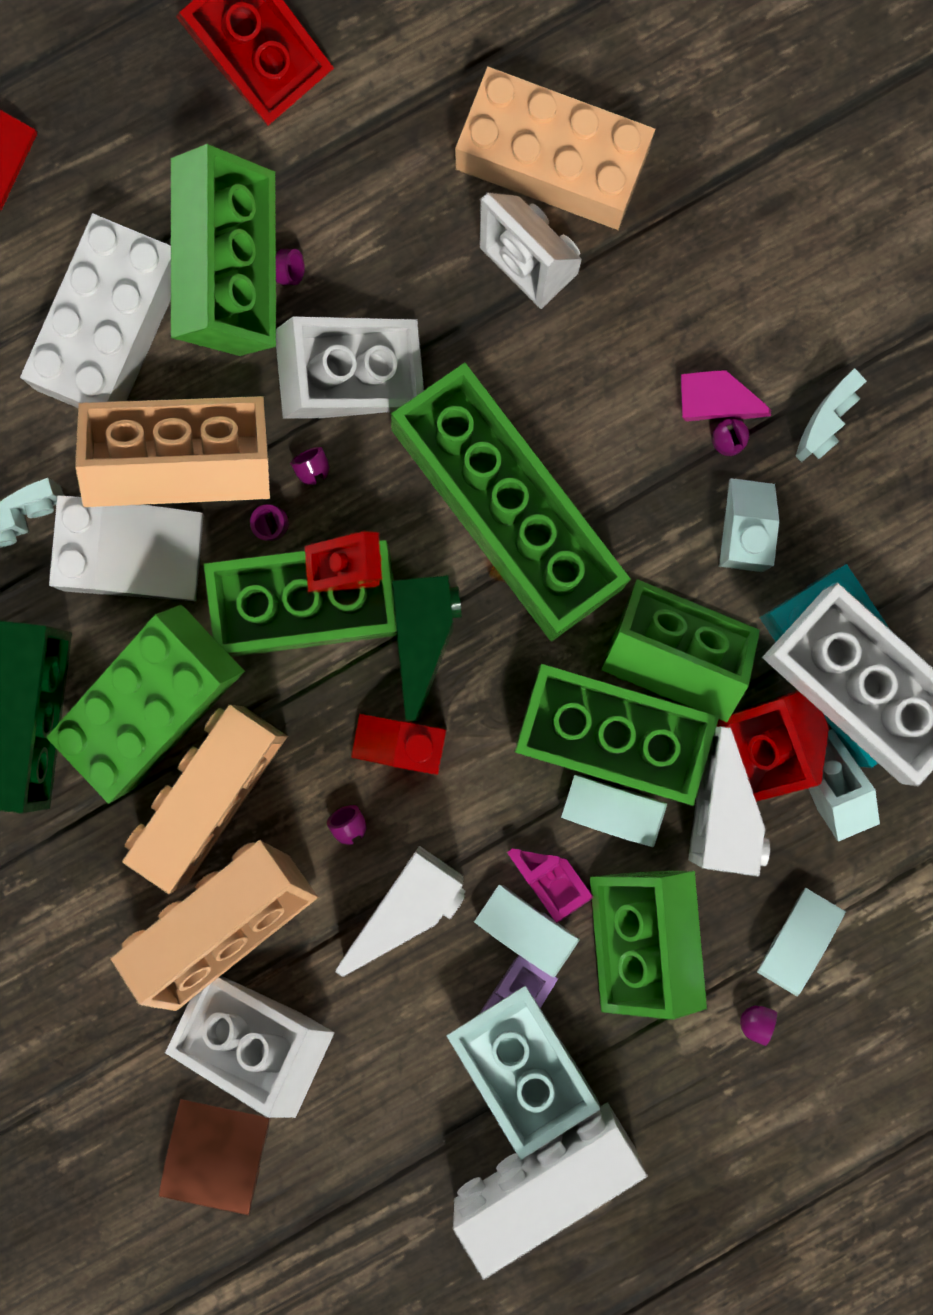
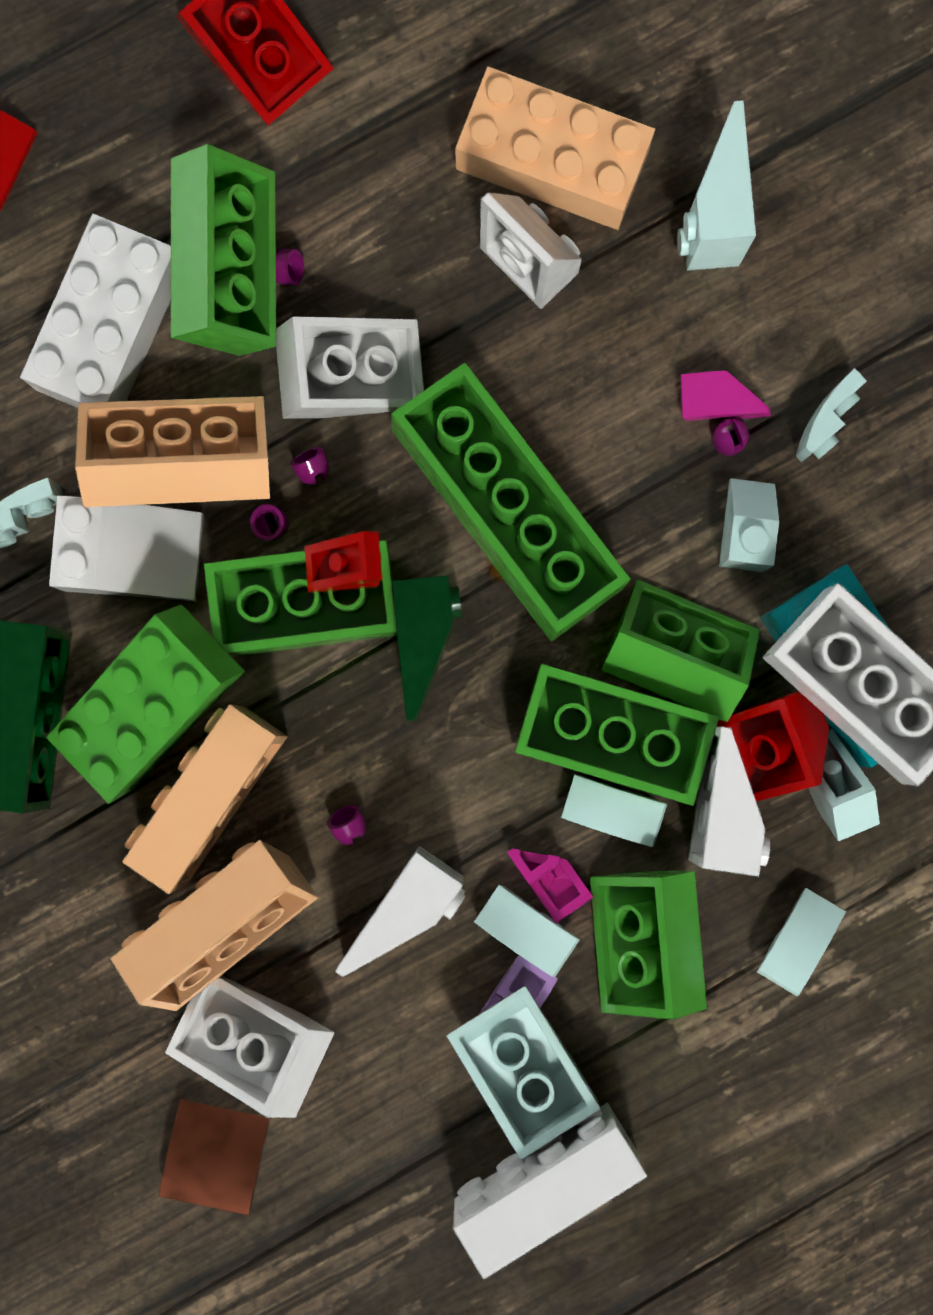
red slope [351,714,447,775] -> none
magenta hinge [740,1005,777,1046] -> none
none -> light aqua slope [677,101,756,270]

